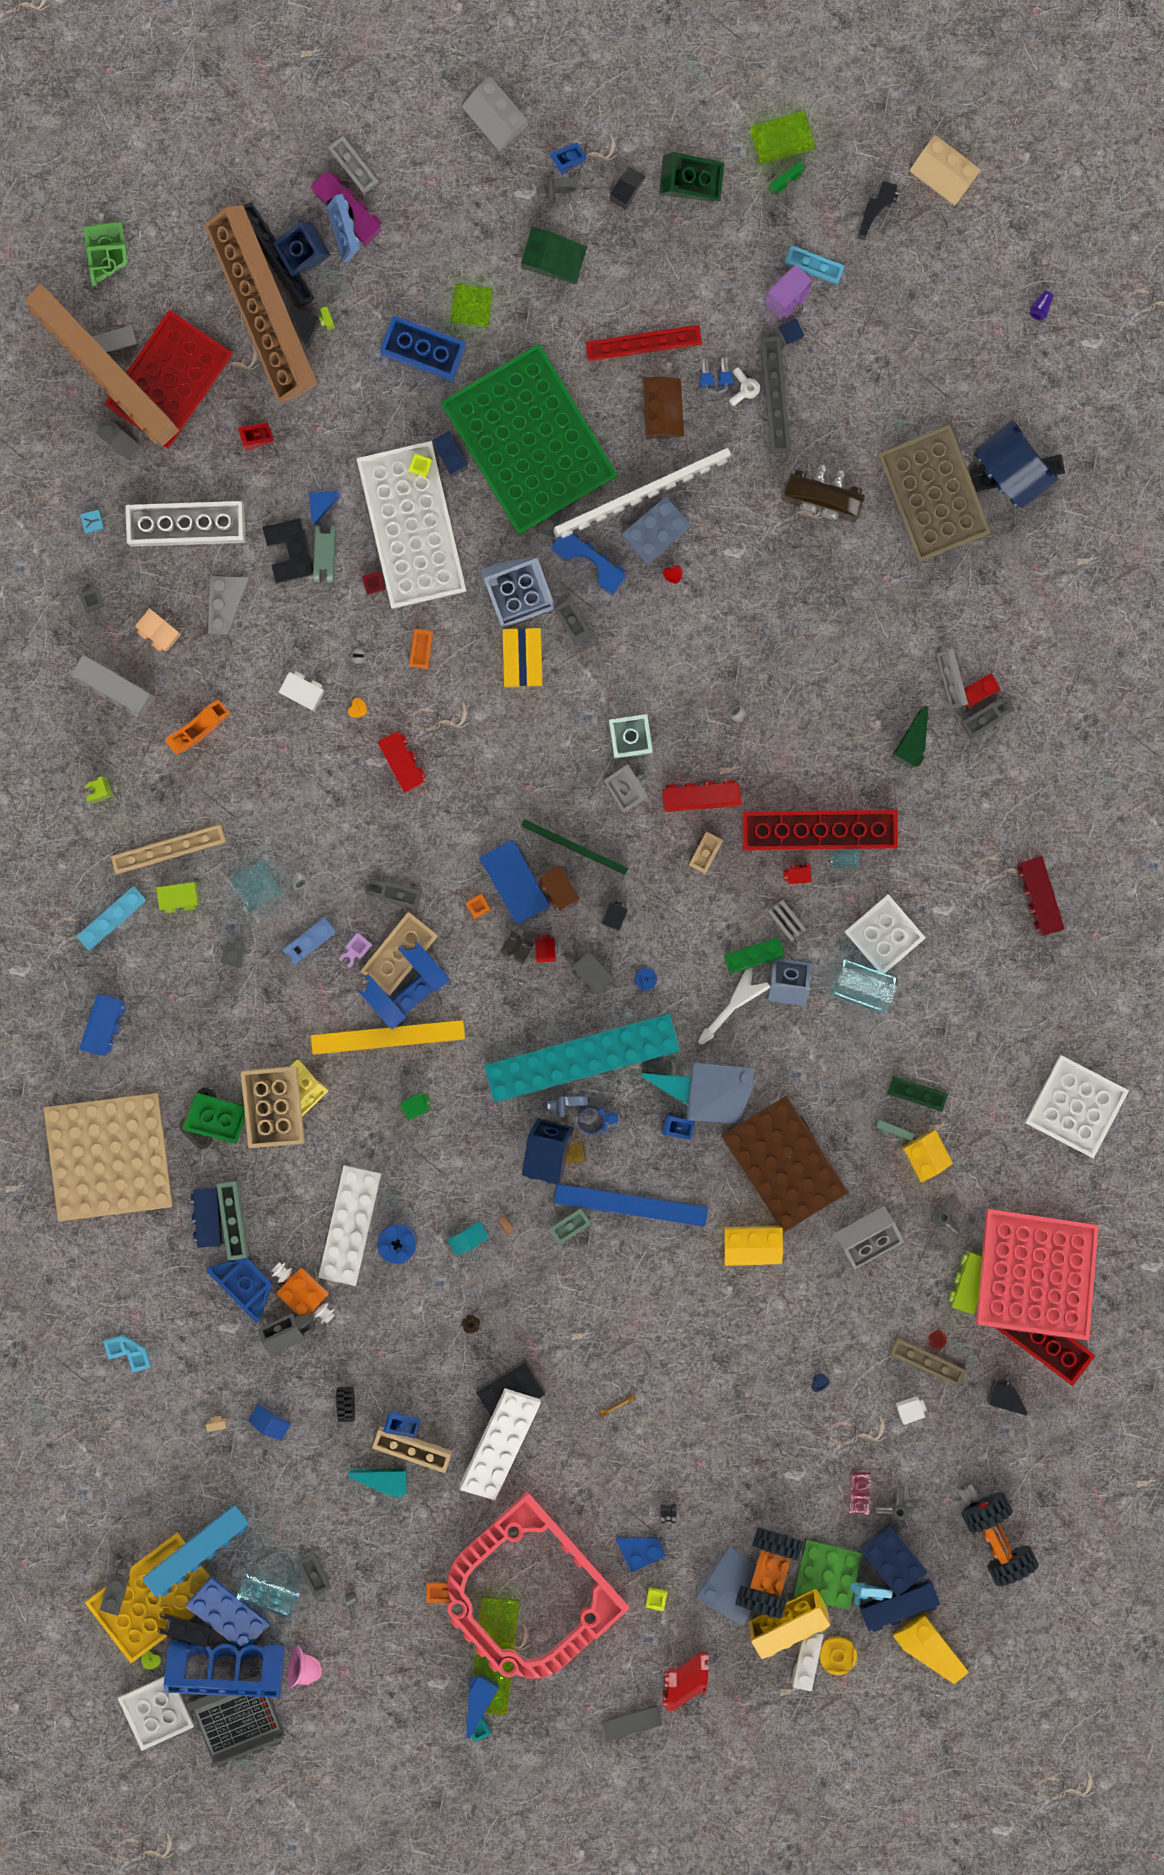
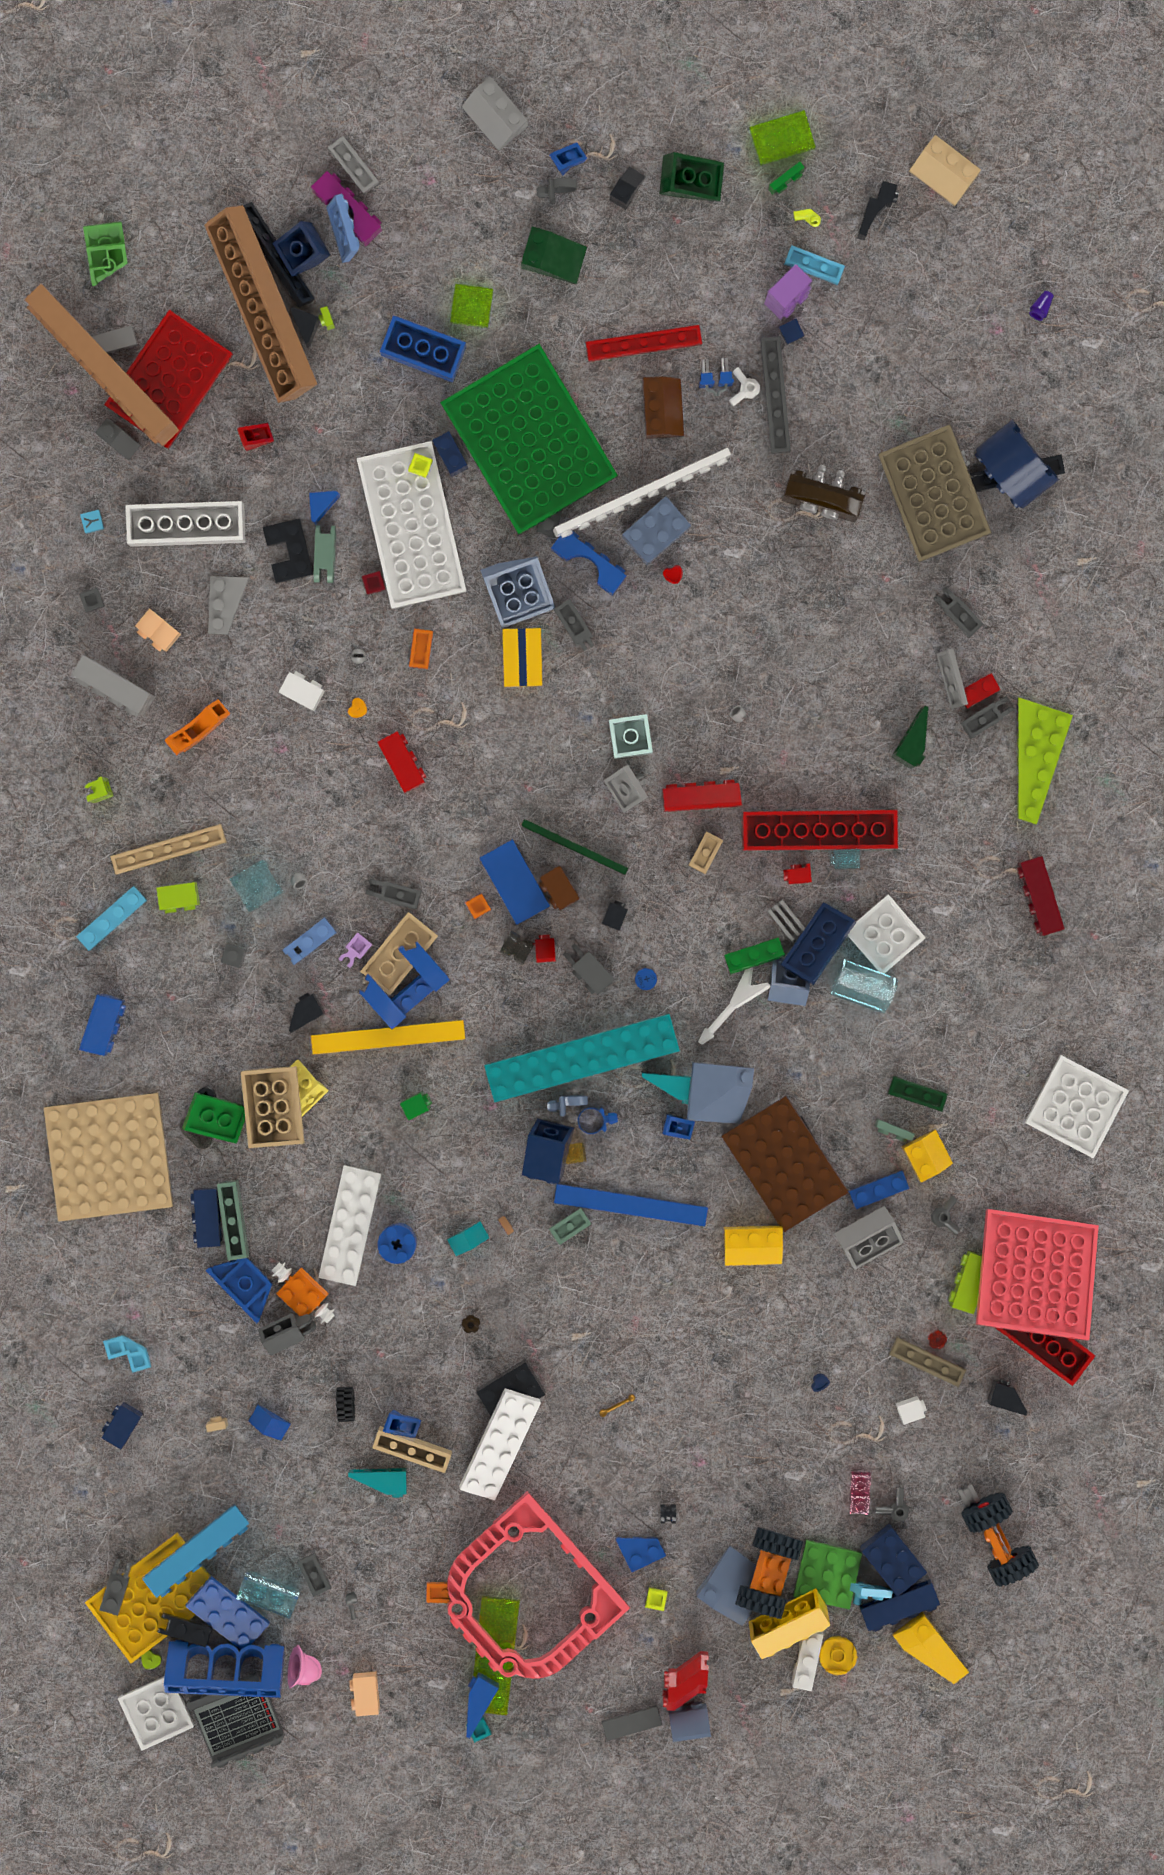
none -> dark blue brick [102,1402,143,1450]
none -> black slope [289,993,325,1033]
none -> light nougat brick [350,1671,380,1716]
none -> sand blue slope [669,1702,711,1742]
none -> dark blue plate [781,902,856,985]
none -> neon yellow arm [793,209,821,227]
none -> blue plate [849,1170,909,1209]
none -> dark grey hinge [933,587,984,638]
none -> lime wing [1017,697,1073,825]

